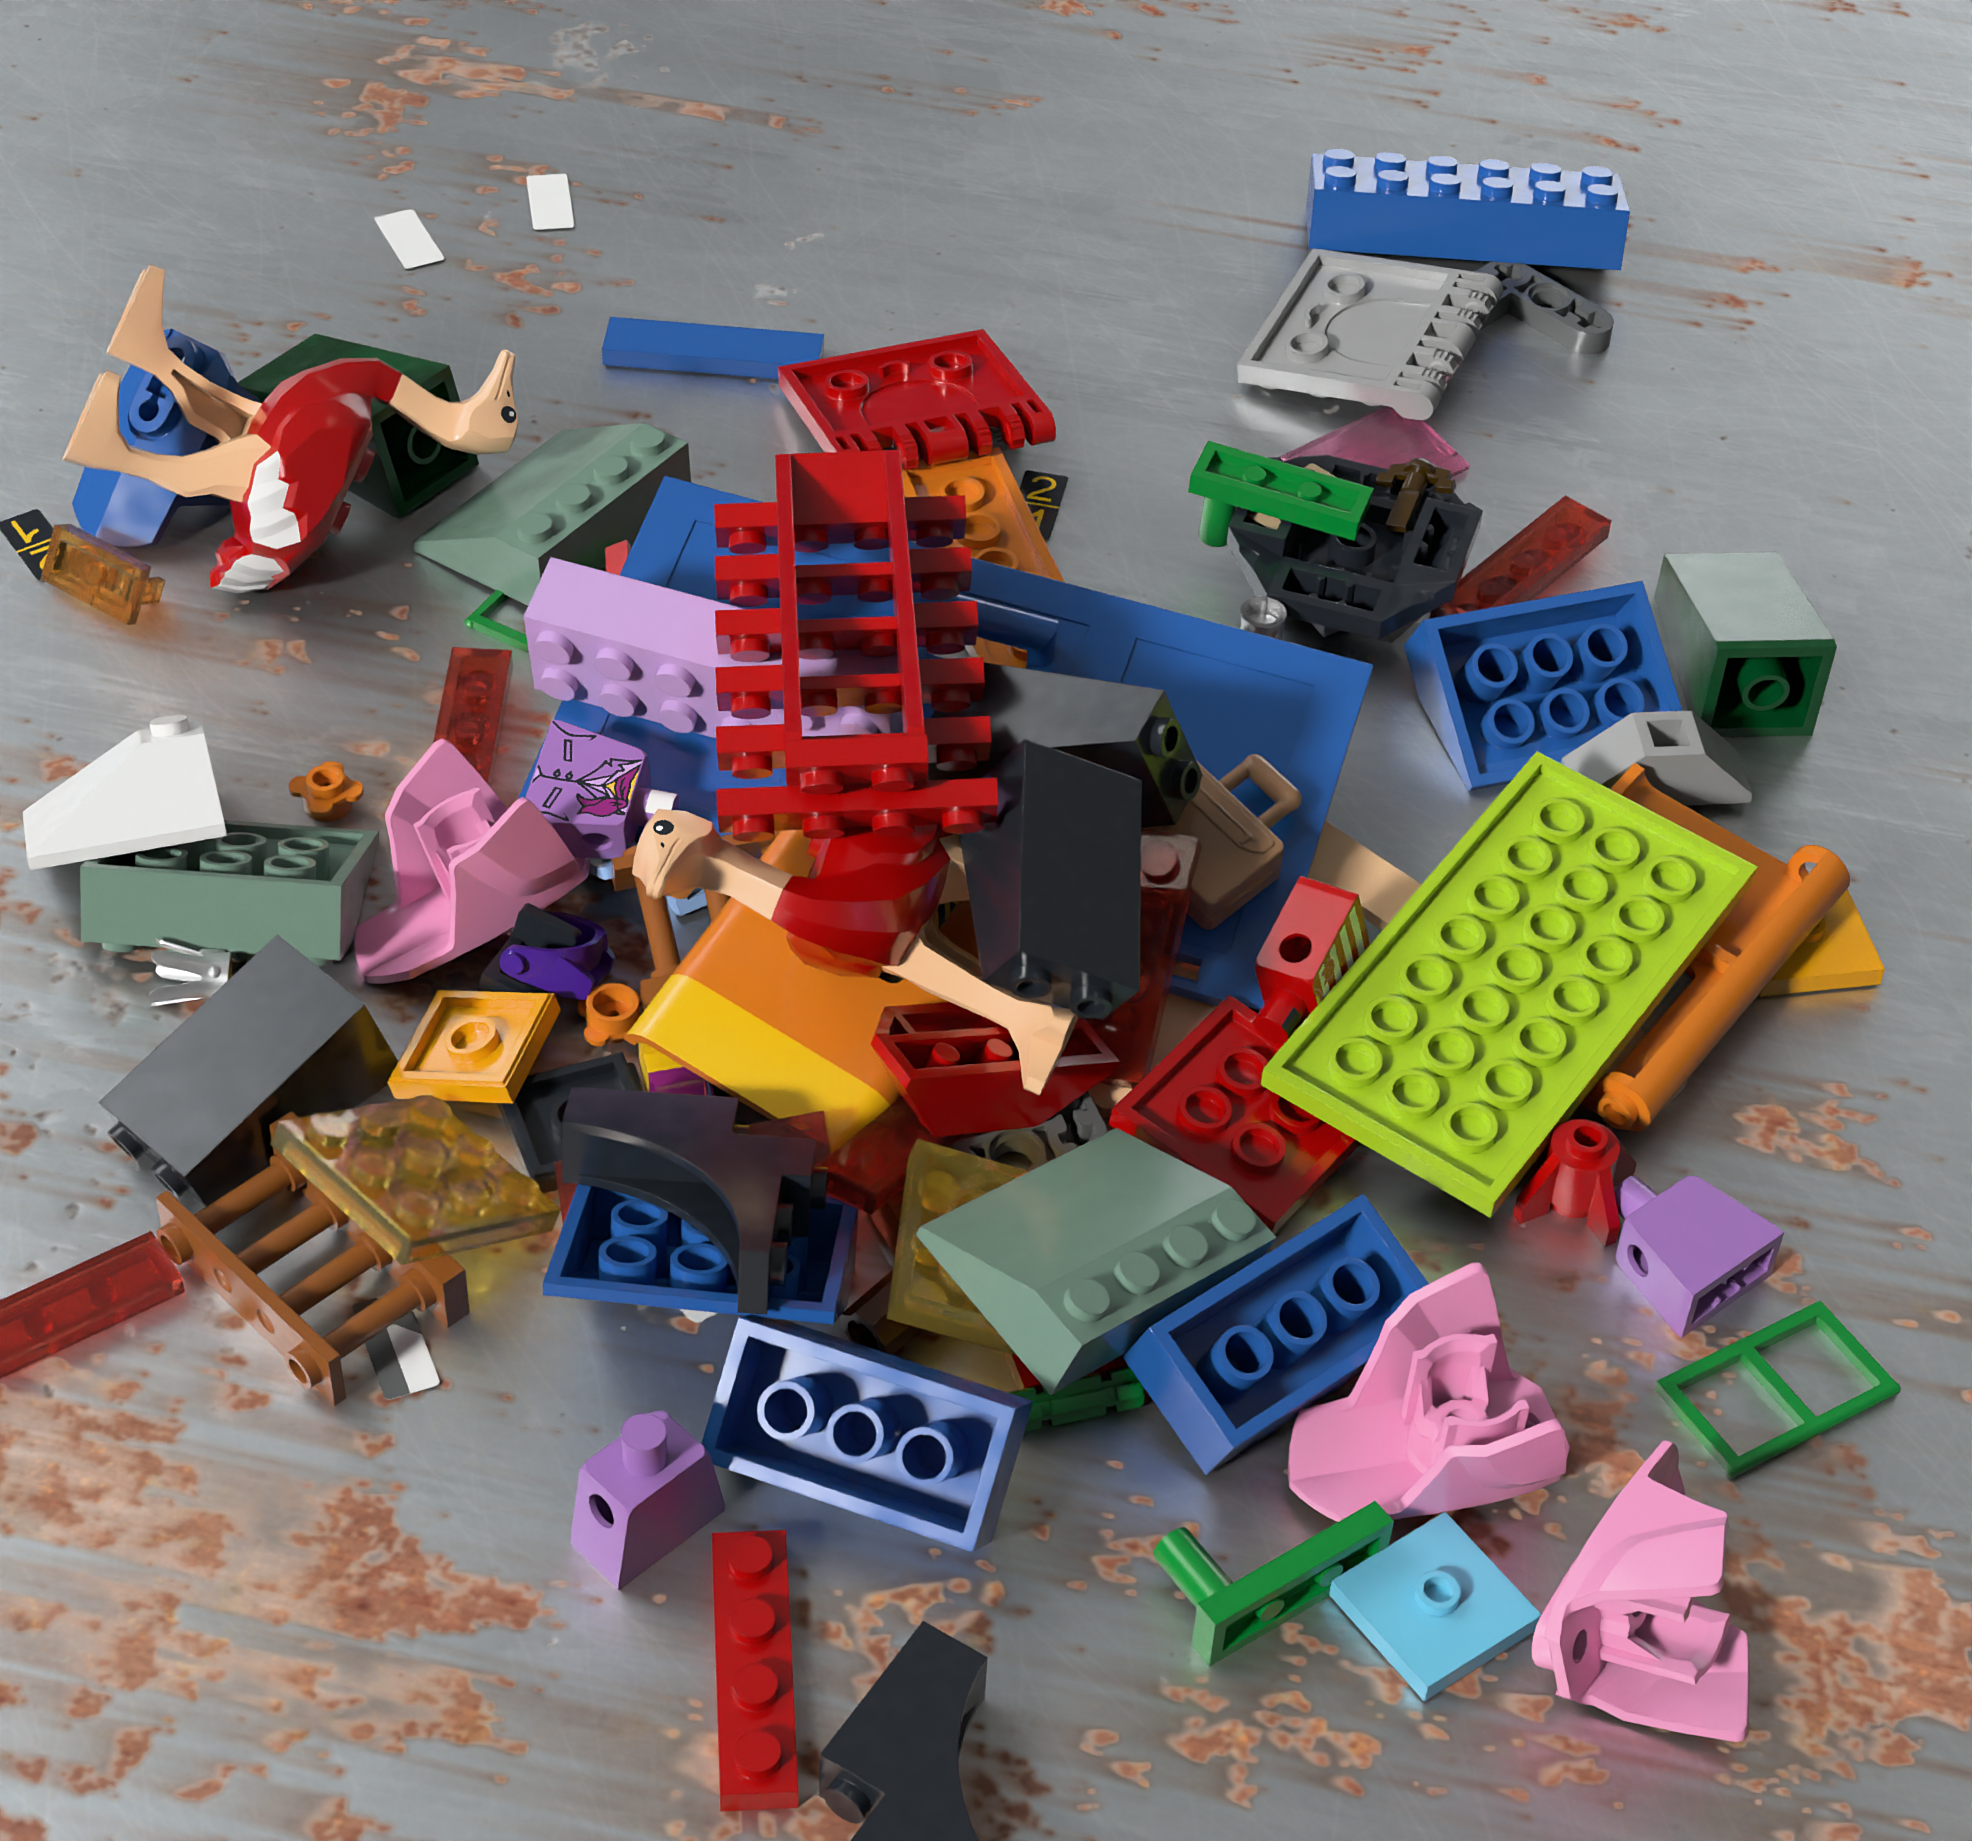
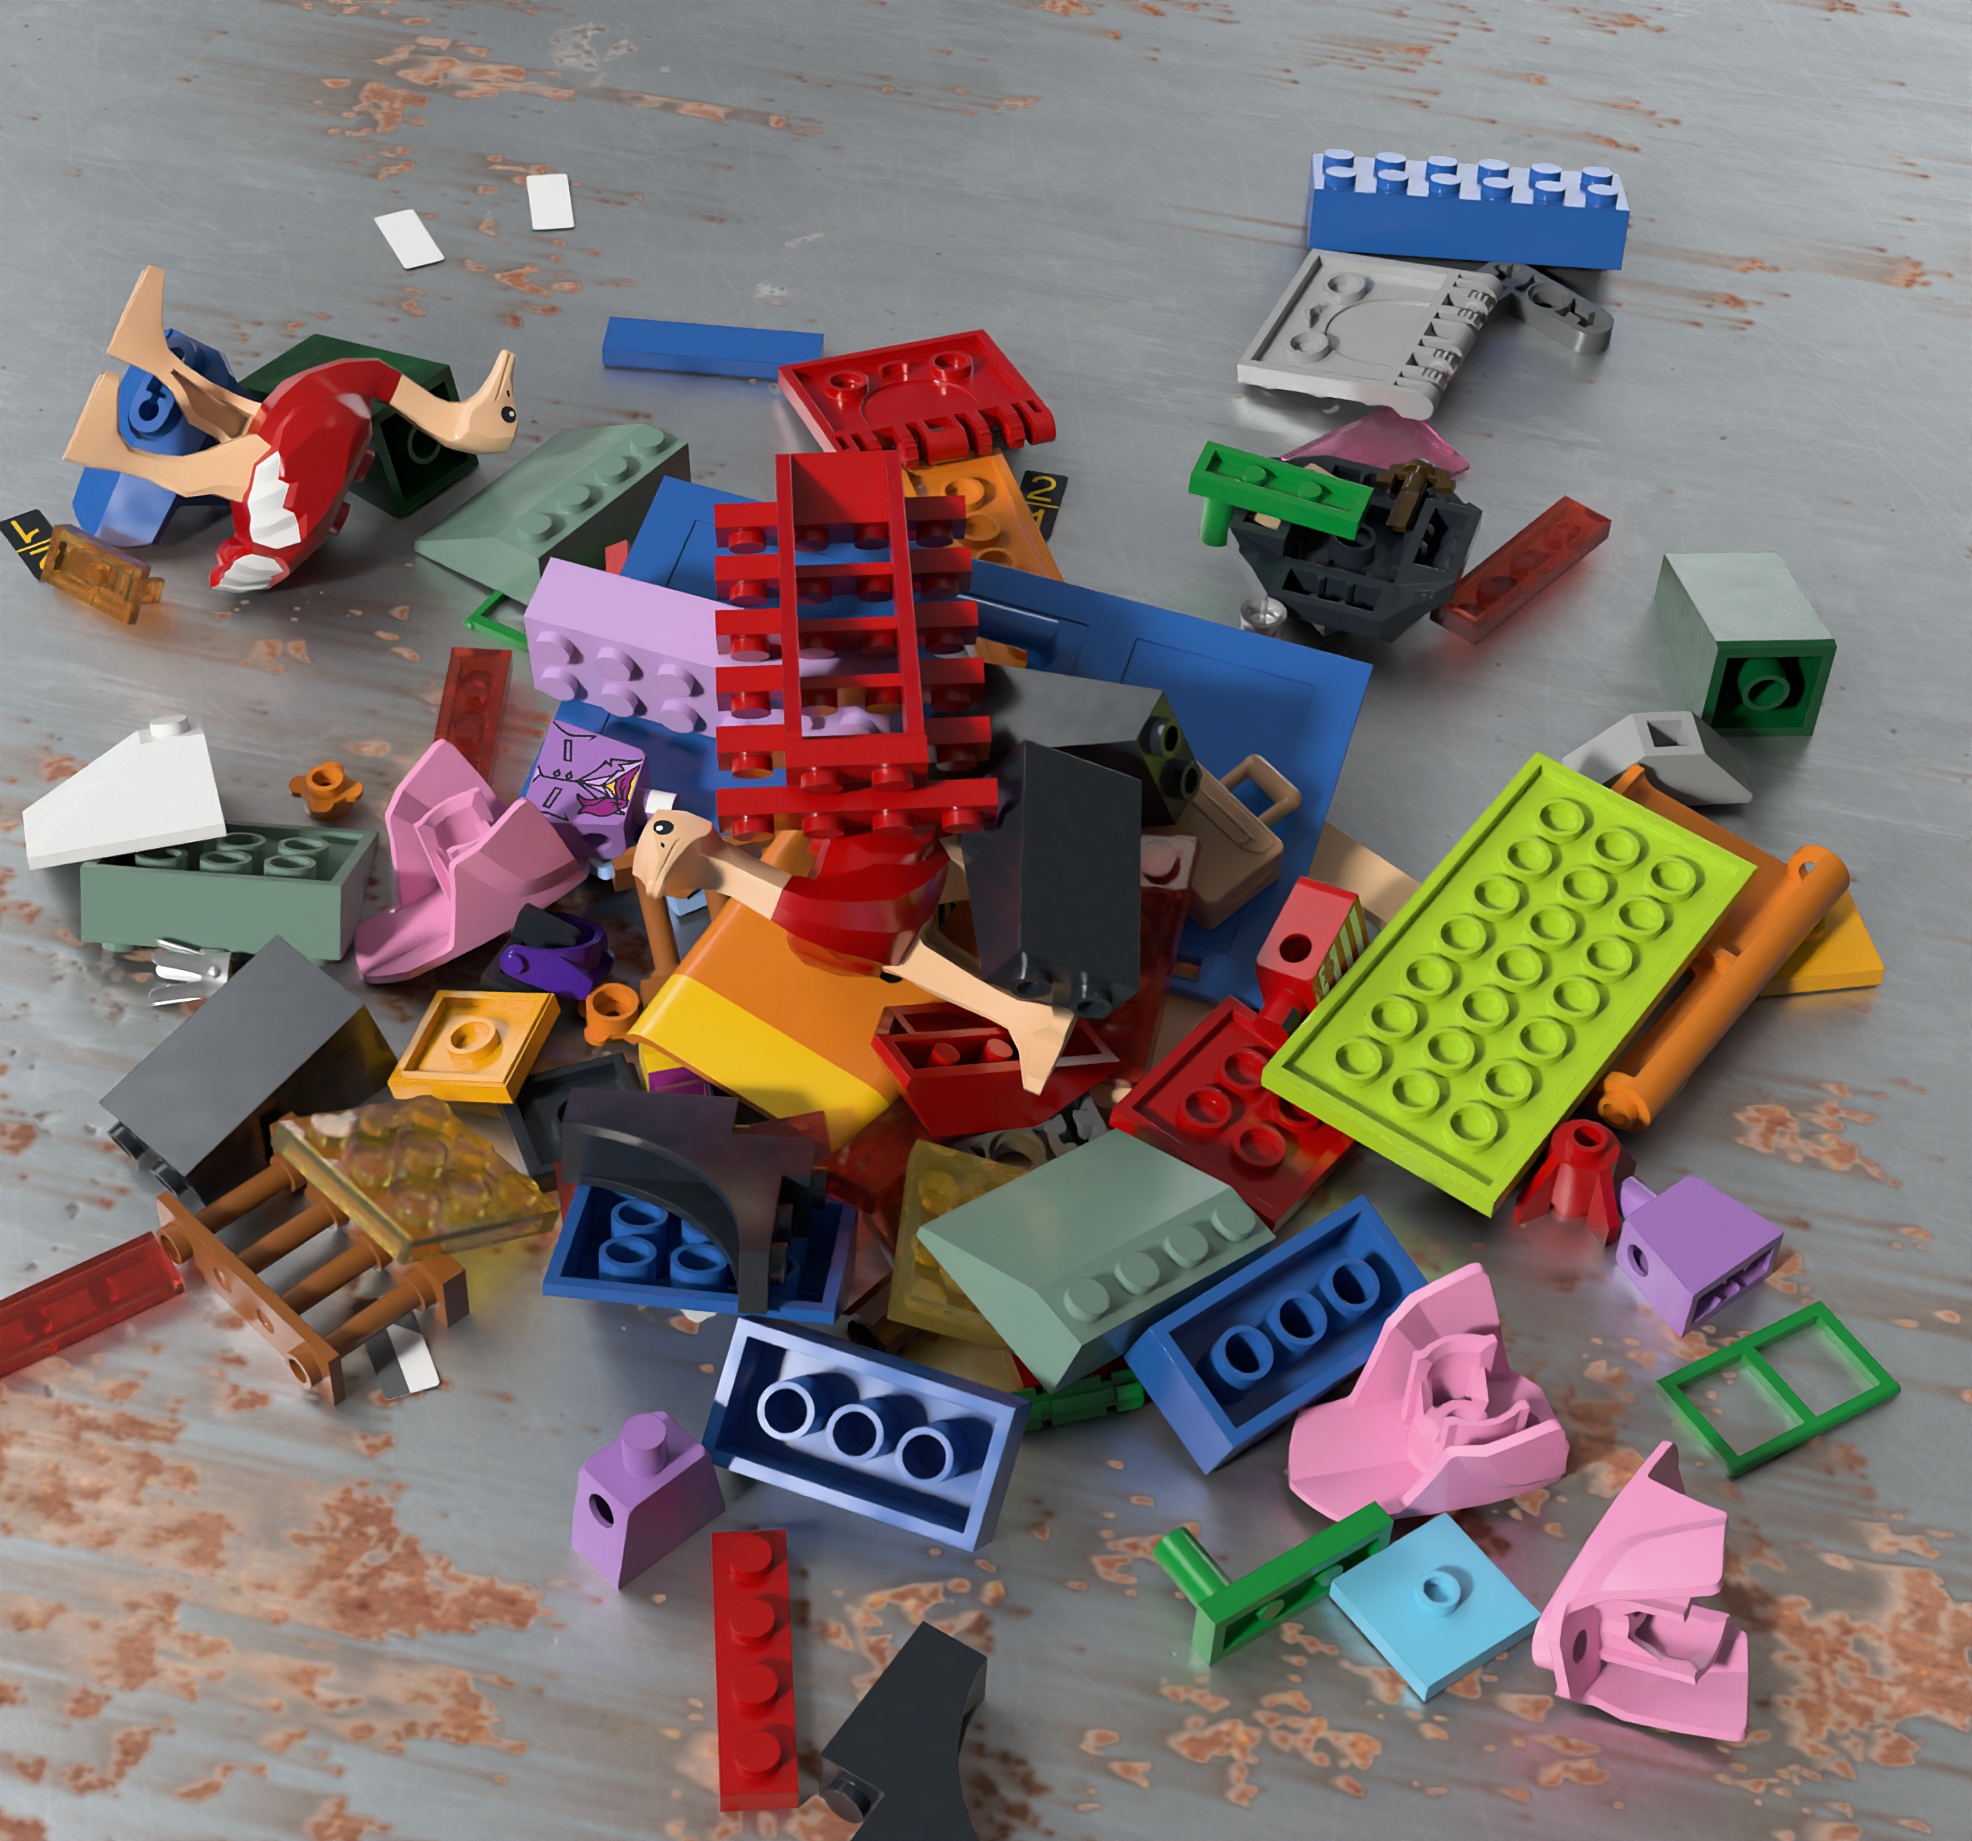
blue slope [1403,581,1683,791] -> none

